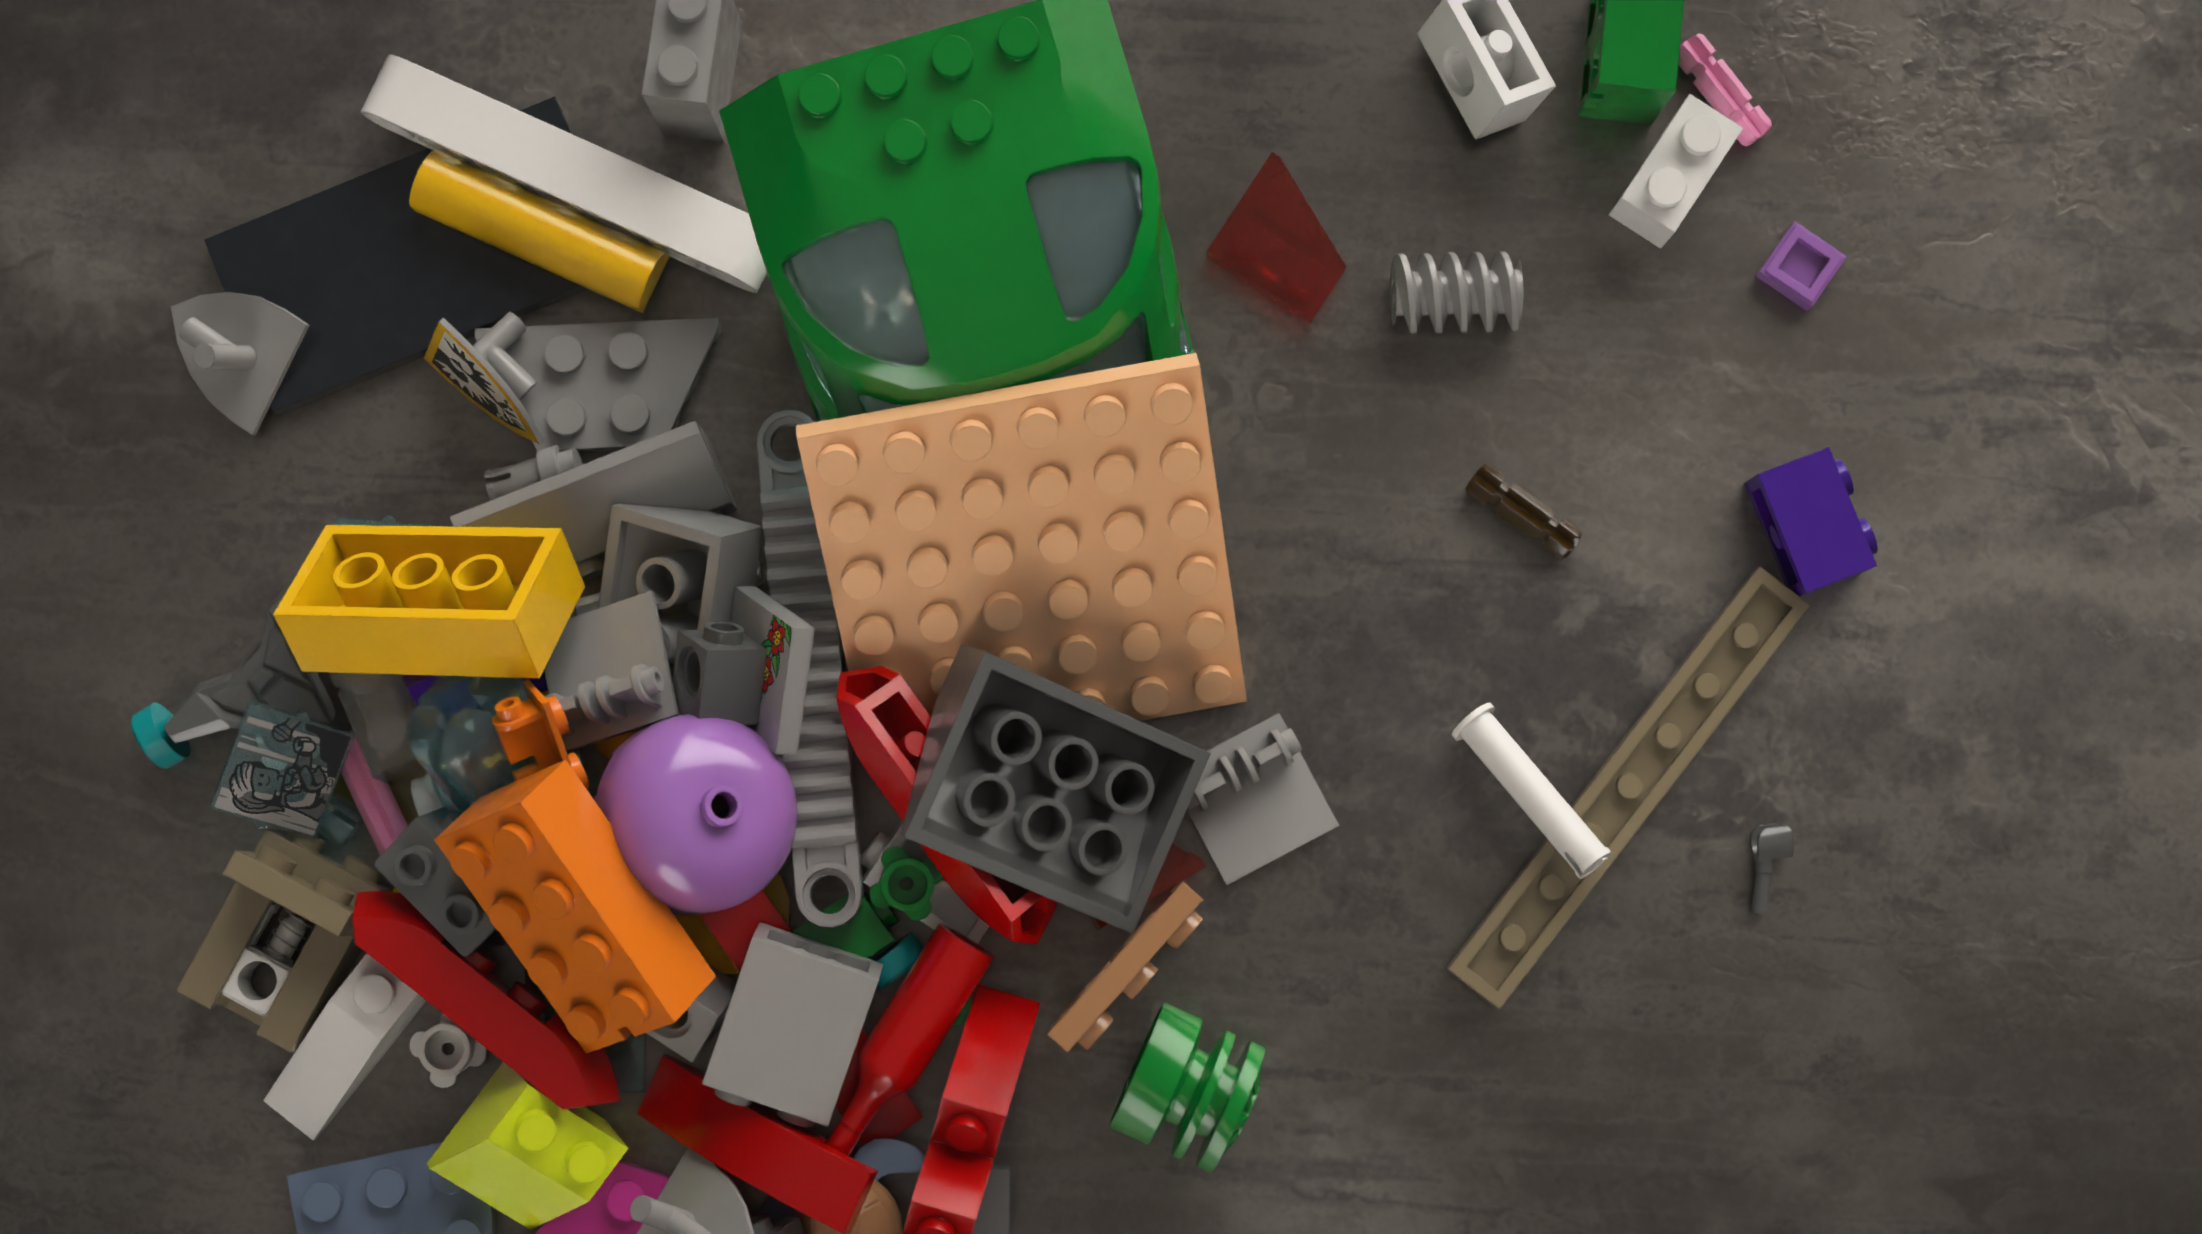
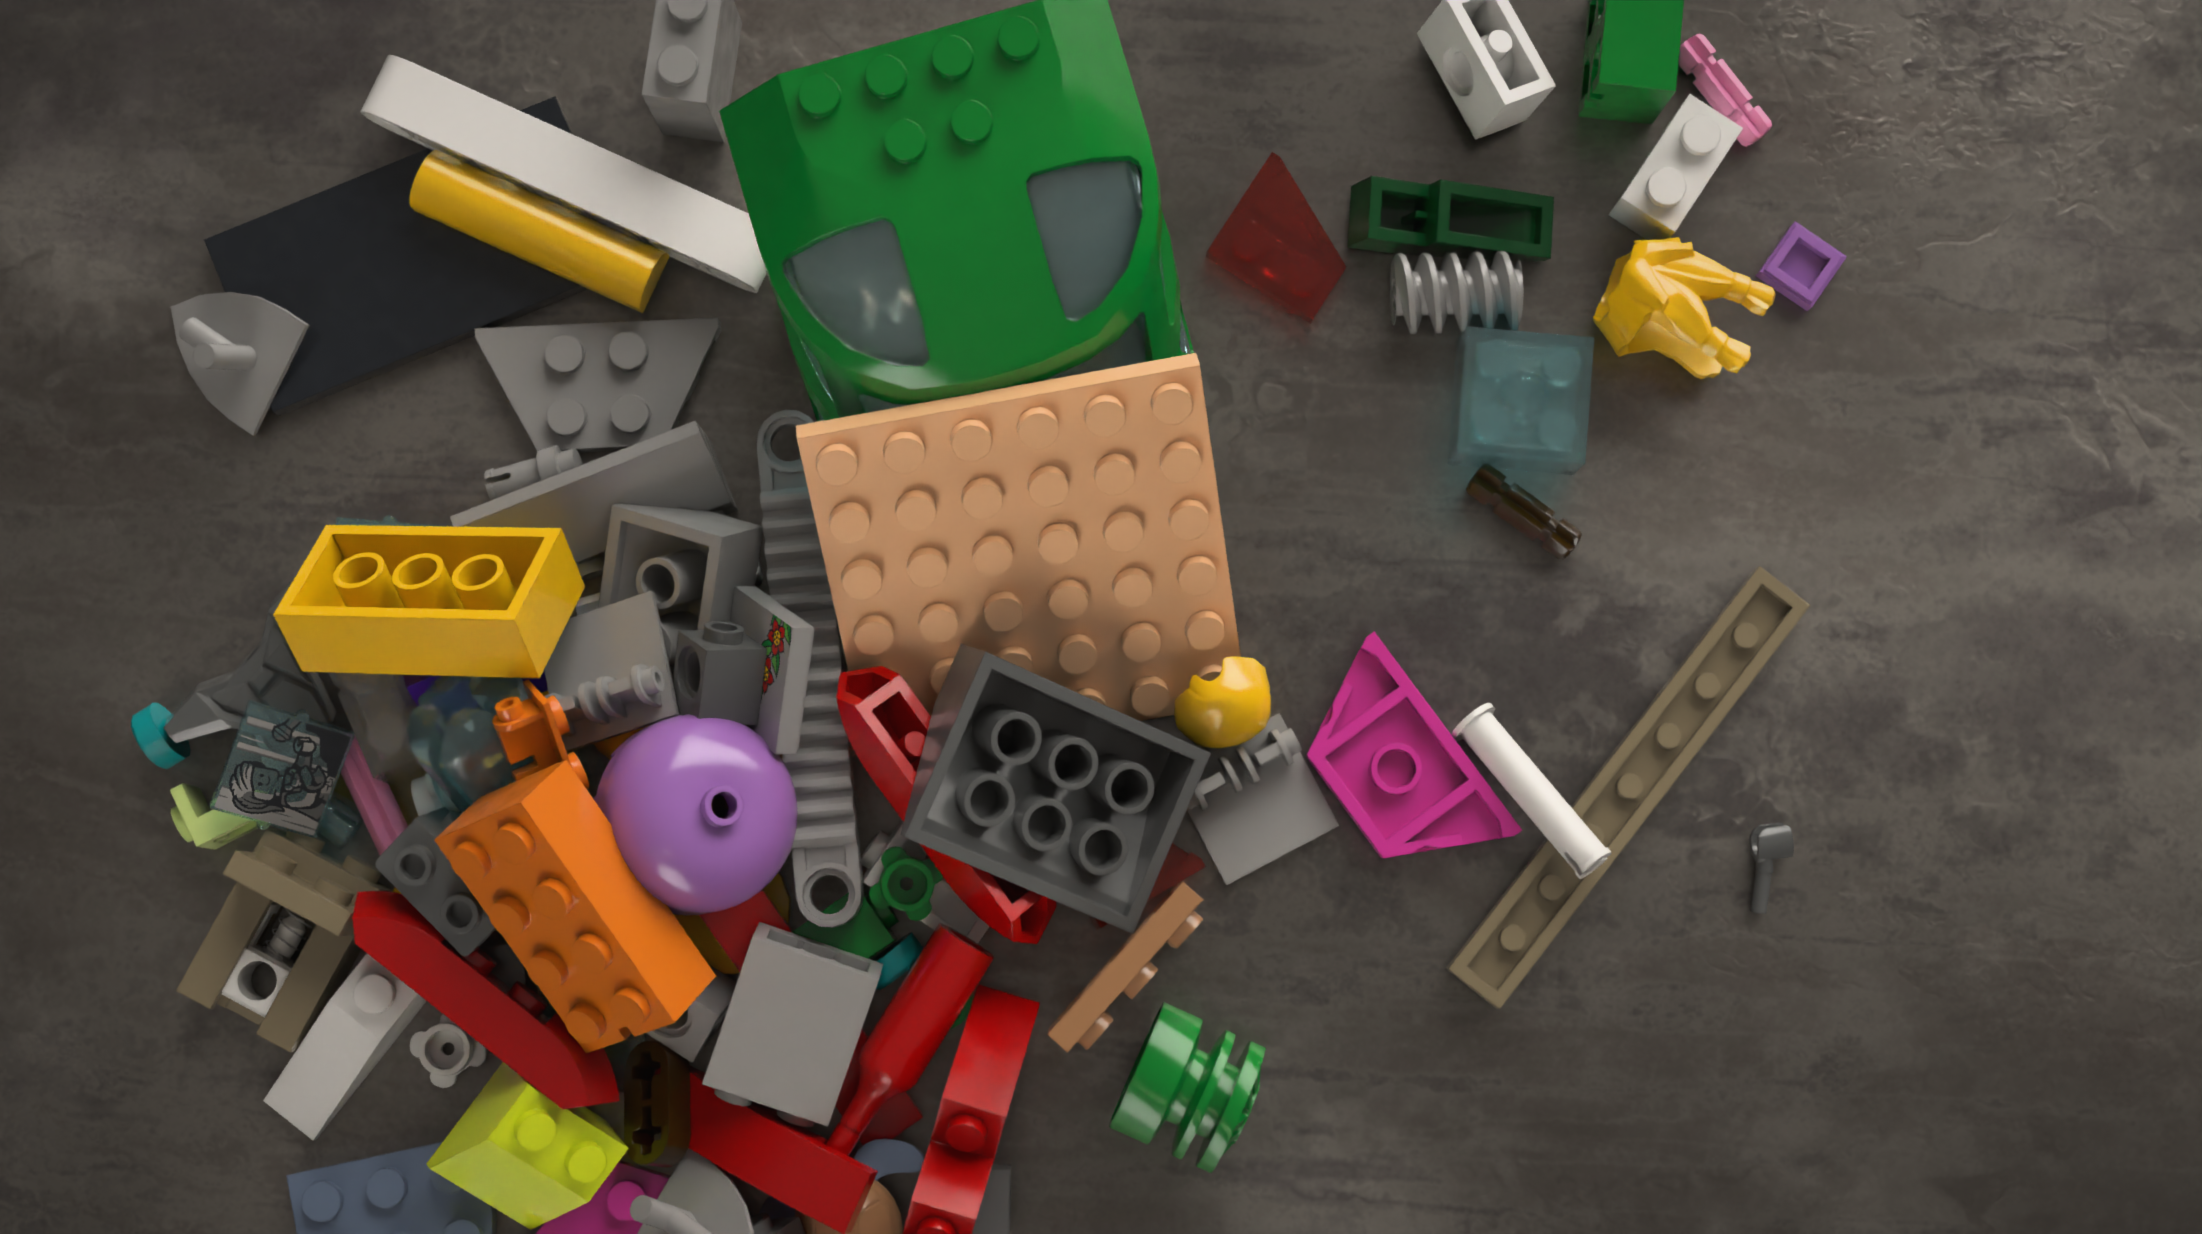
shield [424,312,544,444] -> none
dark purple brick [1744,447,1878,597] -> none
none -> yellowish green bracket [170,783,274,850]
none -> dark brown beam [624,1041,691,1168]
none -> yellow hair [1174,656,1271,749]
none -> dark pink wing [1305,631,1522,859]
none -> dark green slope [1347,176,1554,261]
none -> clear light blue brick [1448,326,1594,475]
none -> yellow piece [1593,237,1776,379]

